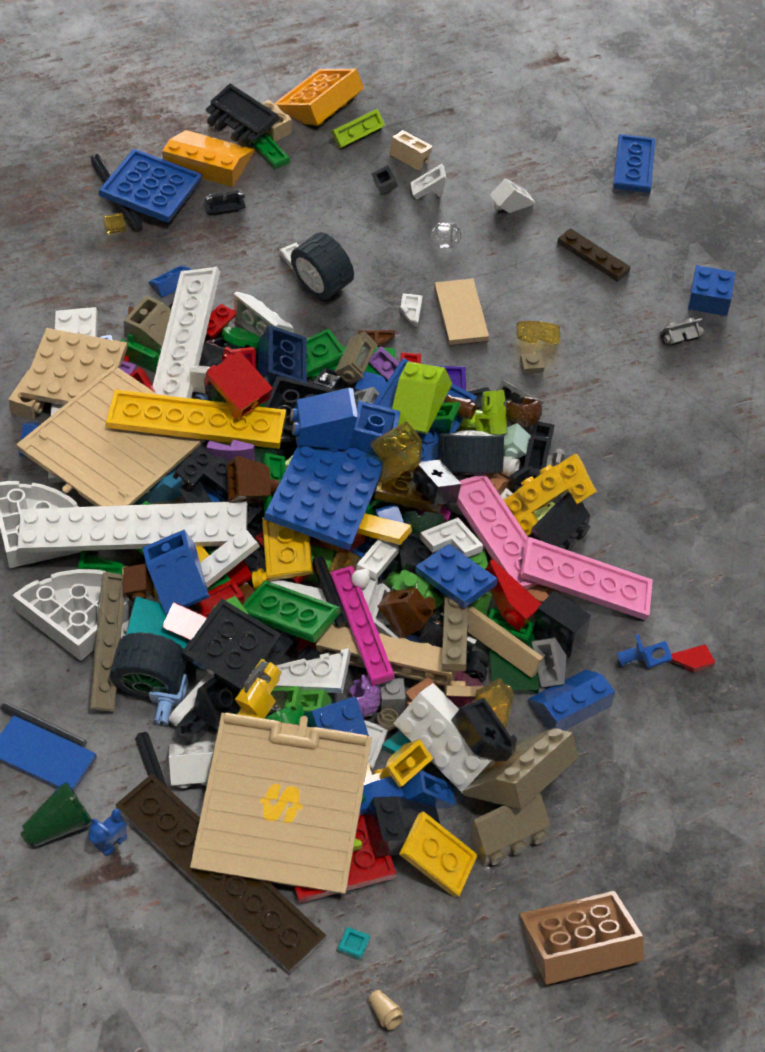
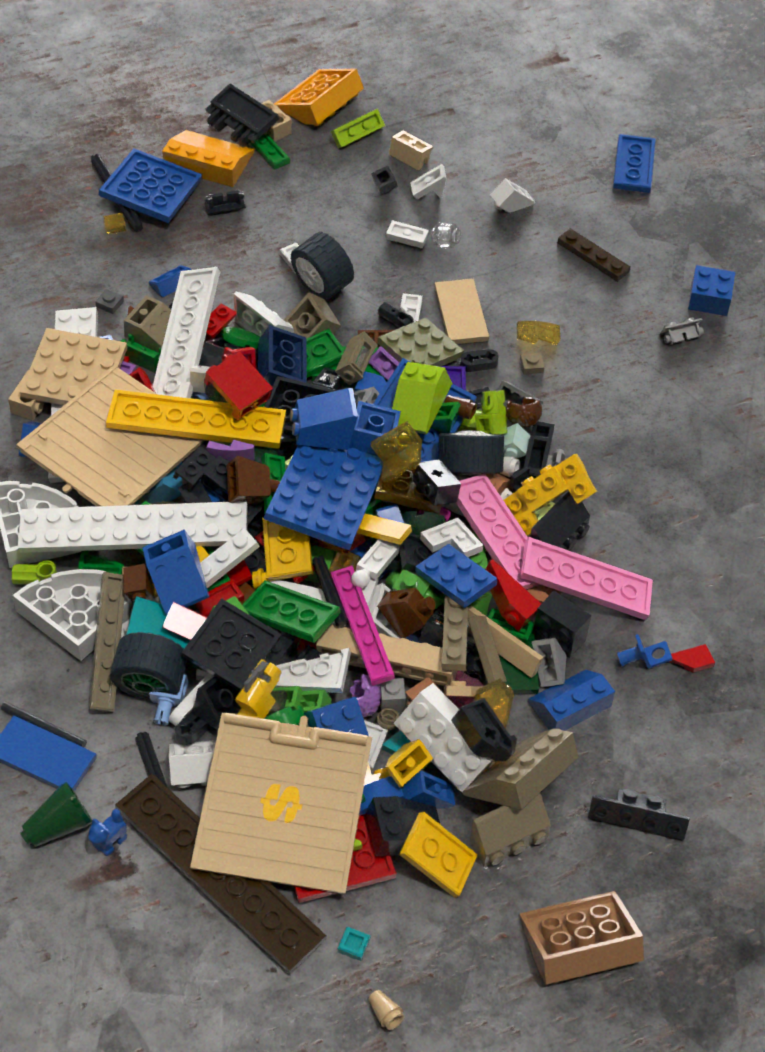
none -> lime piece [12,560,58,585]
none -> dark grey plate [95,289,124,314]
none -> dark tan slope [284,293,341,339]
none -> black bar [378,302,414,328]
none -> olive plate [378,318,464,367]
none -> white plate [386,220,429,248]
none -> black beam [460,349,499,372]
none -> dark tan tile [468,615,507,685]
none -> black bracket [588,789,690,840]

